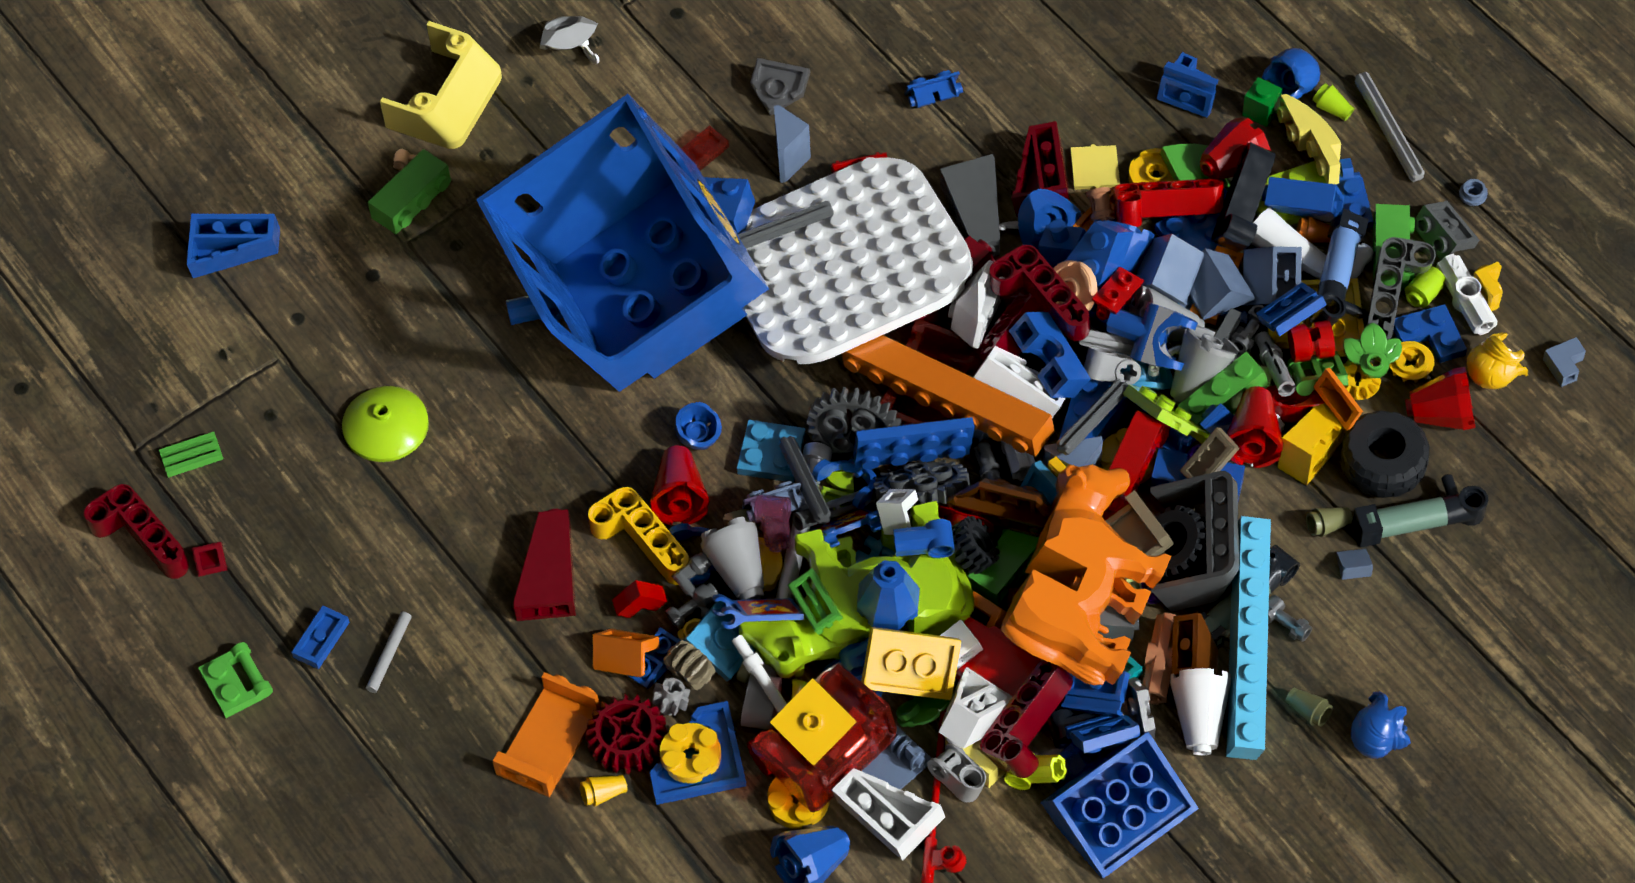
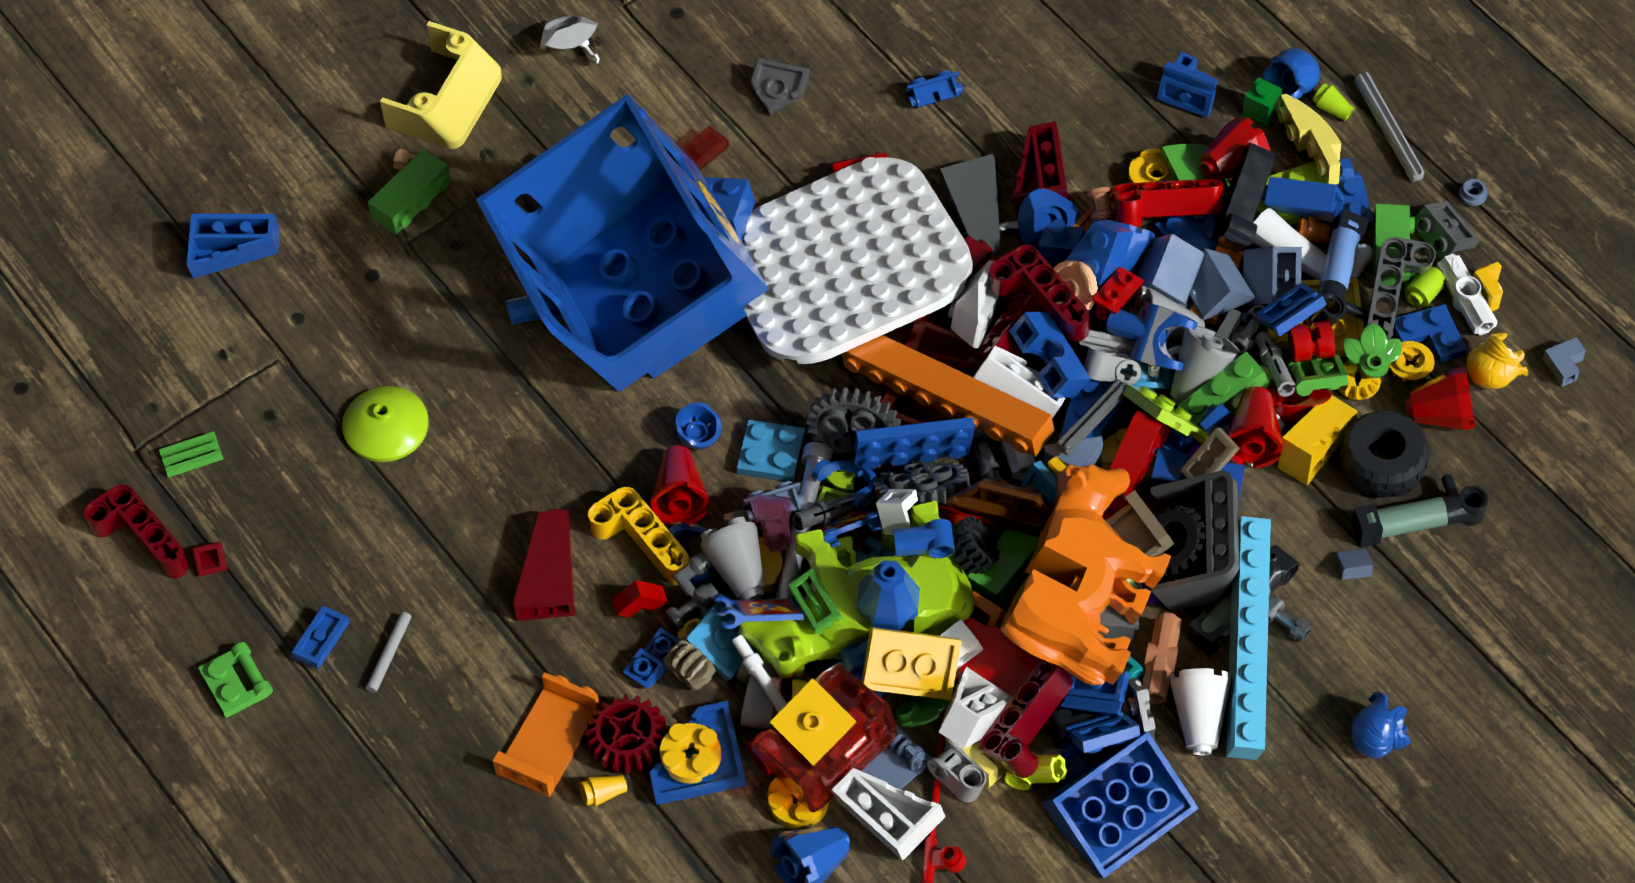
orange panel [593,629,659,677] -> none
light grey gear [652,678,690,716] -> none
dark grey axle [737,201,834,249] -> none
sand blue slope [774,105,811,183] -> none
dark grey axle [779,436,831,524] -> none
light yellow piece [1070,144,1120,190] -> none
reddish brown slope [1172,613,1218,677] -> none
olive cone [1285,687,1333,727] -> none
olive cone [1306,507,1353,537] -> none
orange slope [1314,367,1363,431] -> none

